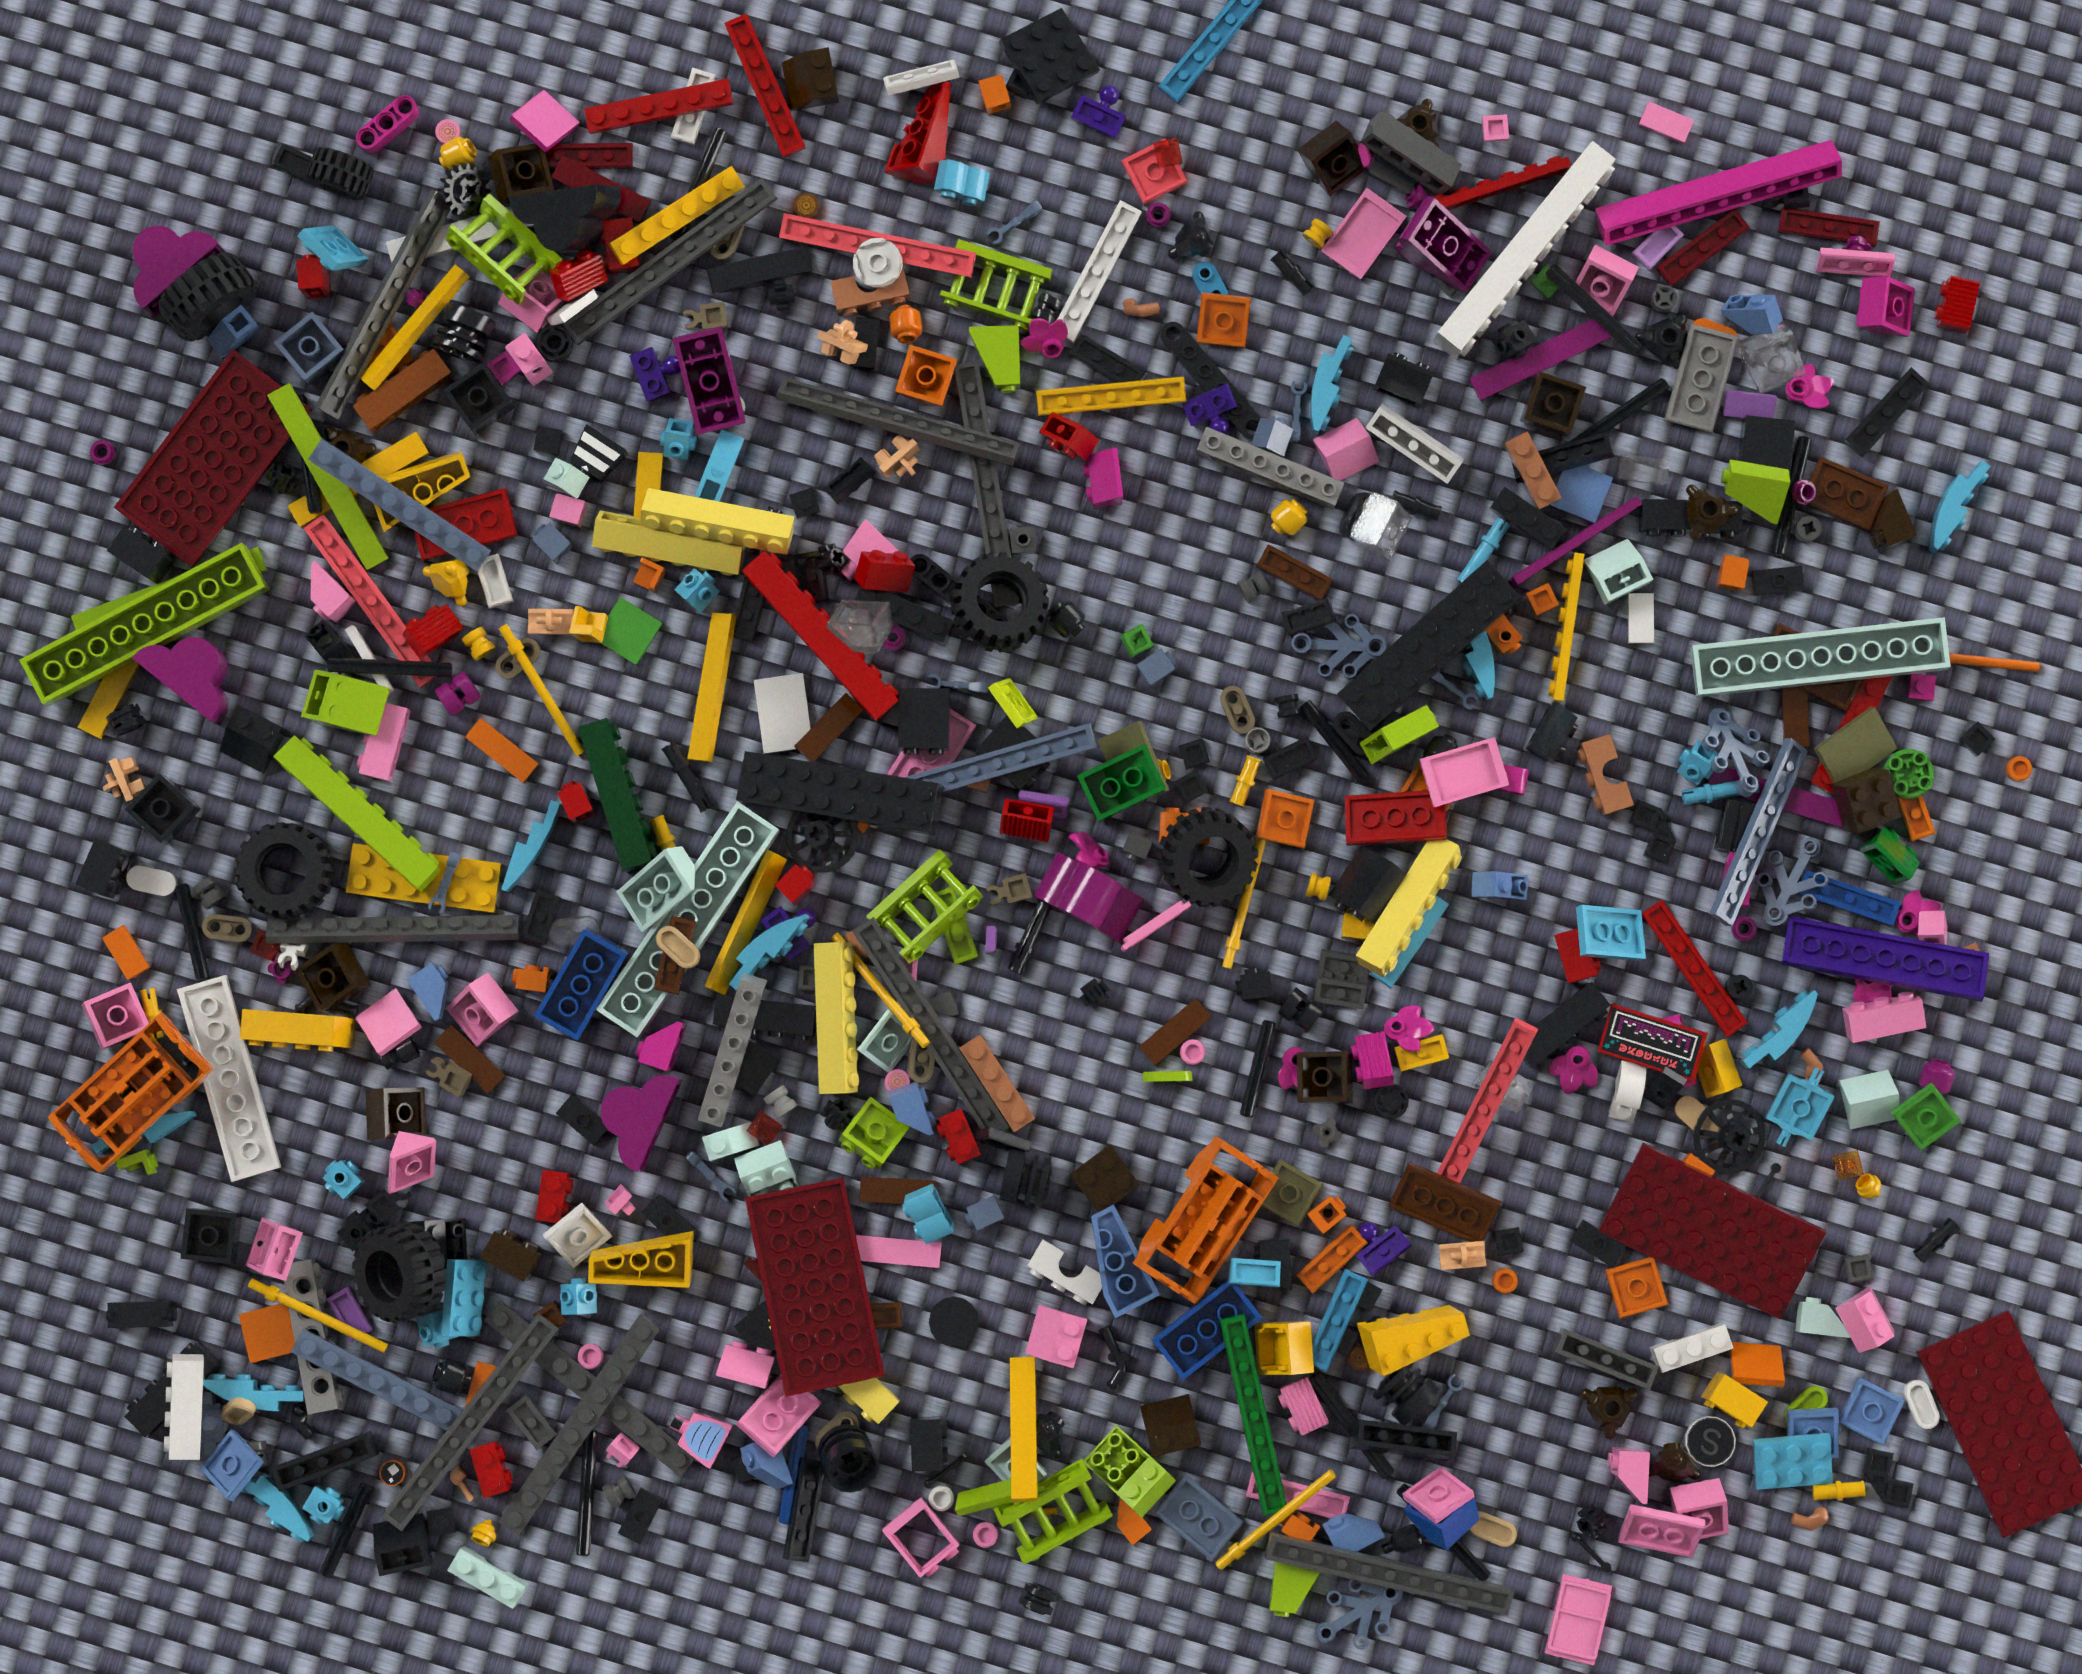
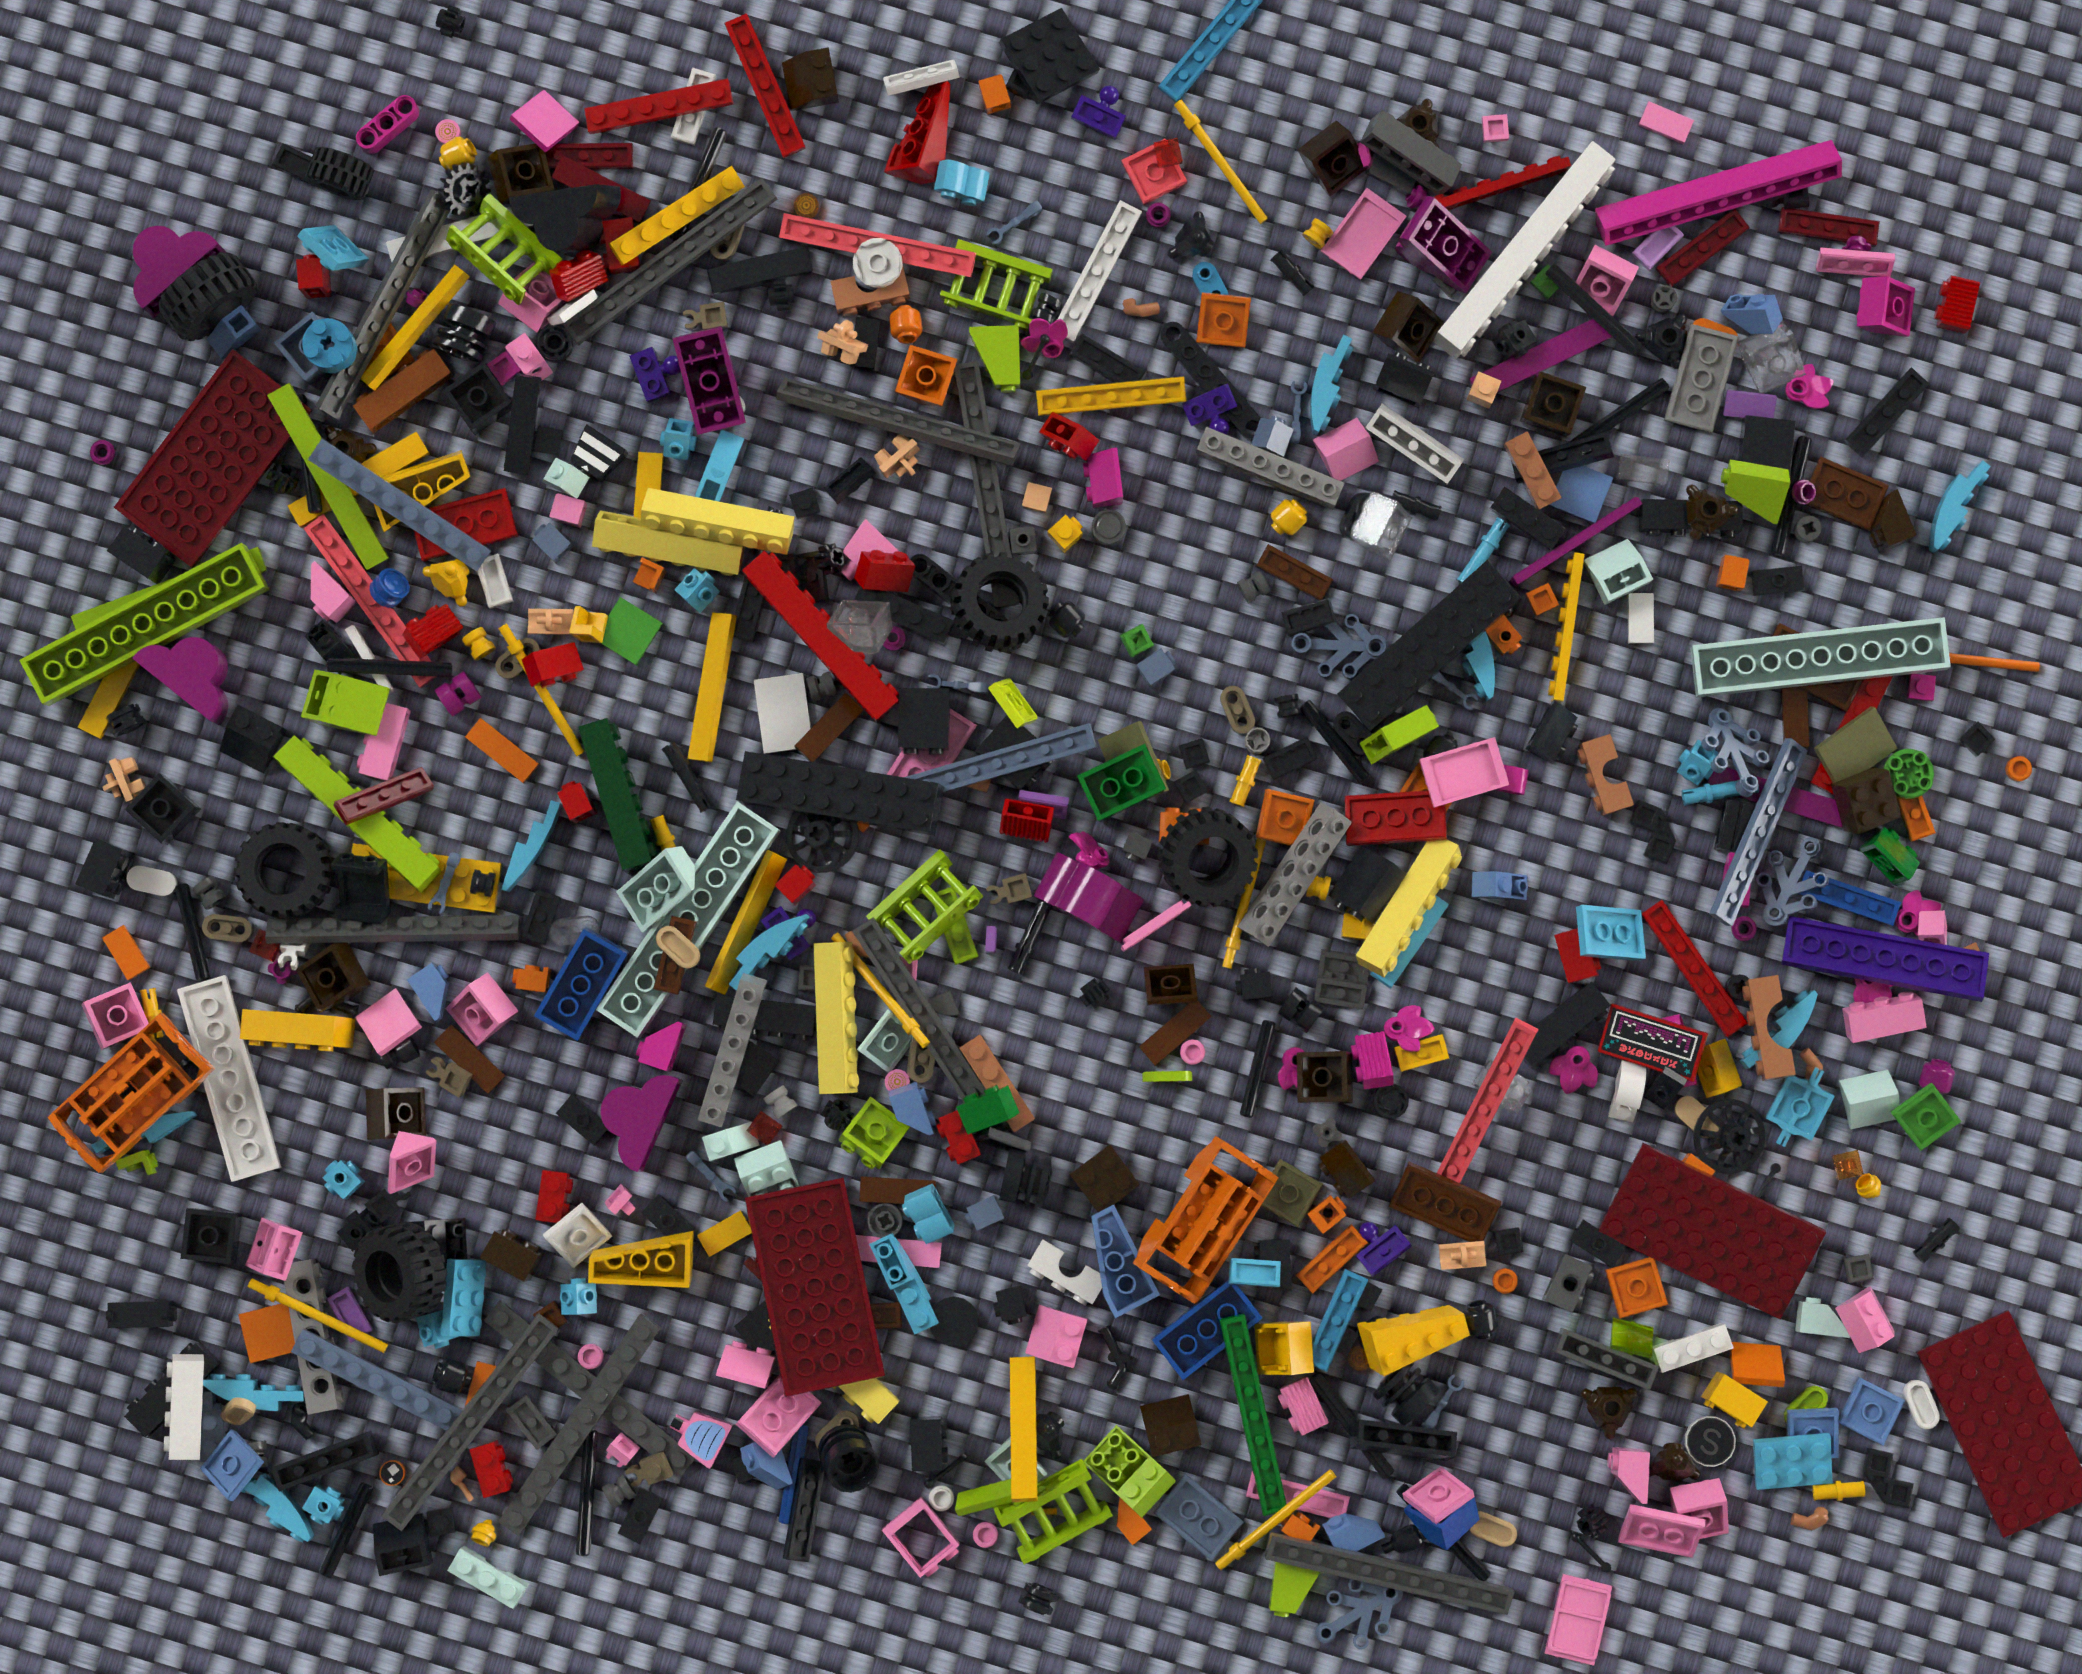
none -> dark azure brick [302,318,357,373]
none -> black panel [331,853,391,924]
none -> dark red tile [333,767,434,825]
none -> blue wheel [369,568,410,608]
none -> black gear [436,5,466,38]
none -> black wheel [470,870,496,897]
none -> black tile [503,373,542,475]
none -> red brick [521,642,584,689]
none -> dark tan plate [625,1451,674,1487]
none -> yellow tile [697,1210,751,1257]
none -> dark grey wheel [806,671,837,702]
none -> dark grey wheel [867,1203,903,1238]
none -> medium azure slope [869,1233,939,1335]
none -> green brick [956,1085,1020,1134]
none -> black brick [993,1286,1027,1325]
none -> black hinge [1022,334,1050,380]
none -> light nougat tile [1022,482,1052,513]
none -> yellow brick [1047,515,1083,553]
none -> dark grey wheel [1091,509,1126,547]
none -> dark brown slope [1144,963,1198,1006]
none -> yellow bar [1174,99,1268,224]
none -> light grey brick [1237,802,1352,947]
none -> dark brown slope [1318,1140,1375,1198]
none -> dark brown slope [1372,291,1444,363]
none -> black head [1463,1300,1498,1339]
none -> light nougat brick [1466,371,1501,409]
none -> dark grey brick [1542,1253,1594,1313]
none -> clear neon green piece [1610,1318,1653,1358]
none -> nougat arch [1742,975,1796,1081]

